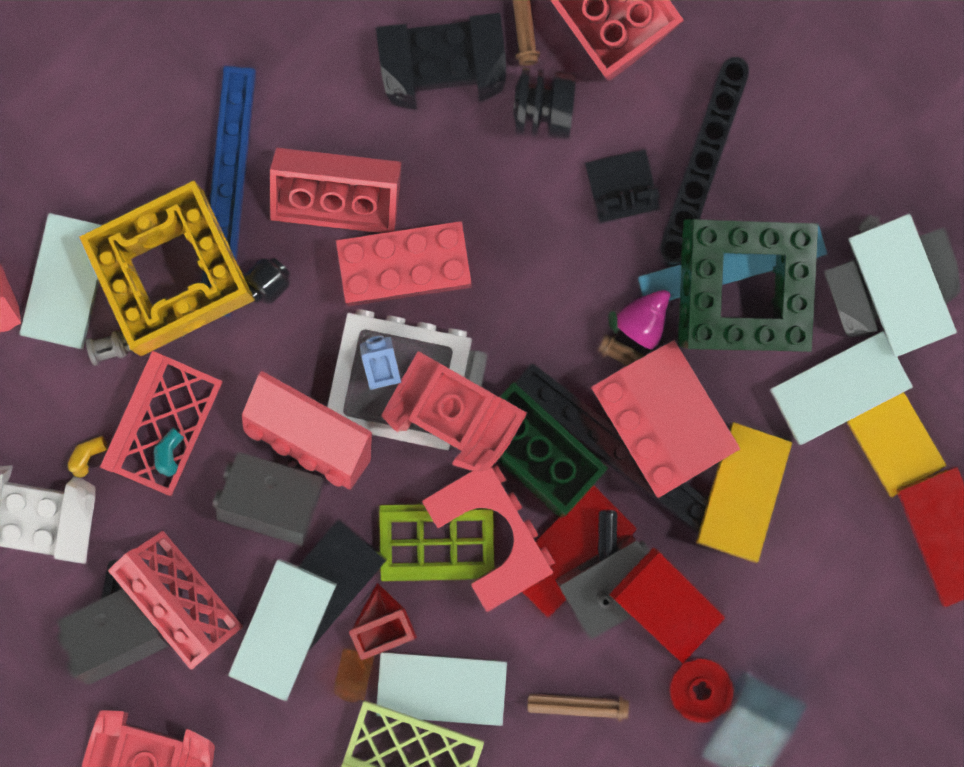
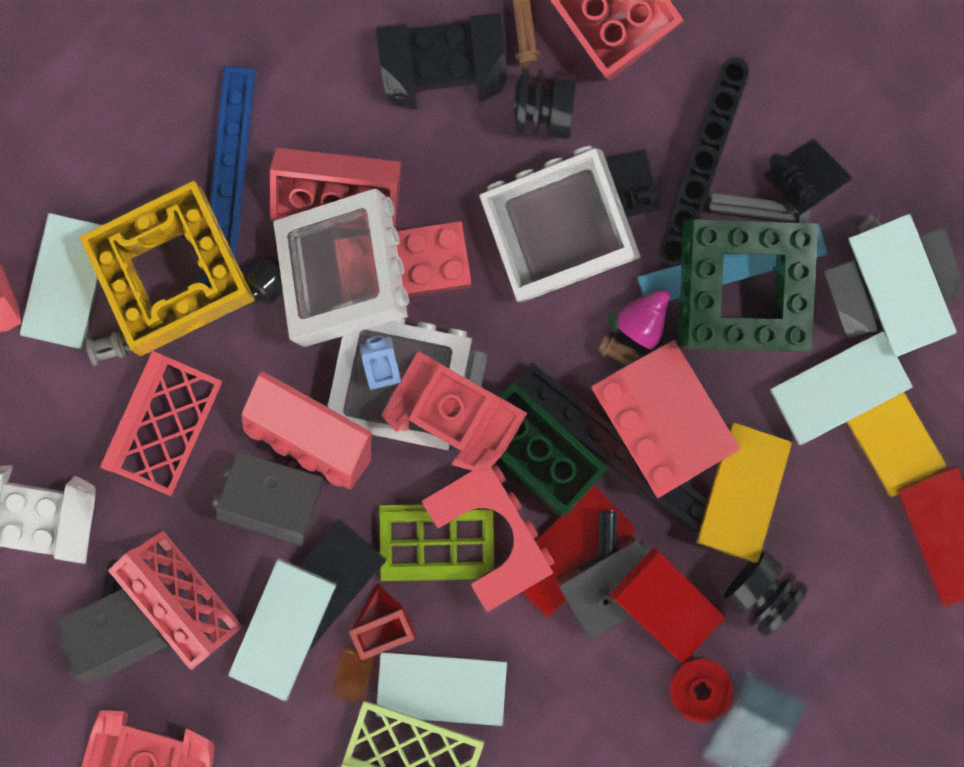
yellow arm [68,436,108,478] -> none
teal arm [154,428,184,477] -> none
medium nougat axle [527,694,629,722] -> none
none -> piece [273,188,409,347]
none -> clear piece [479,146,641,302]
none -> light grey axle [708,193,810,223]
none -> black wheel [722,550,808,637]
none -> black hinge [764,139,853,215]

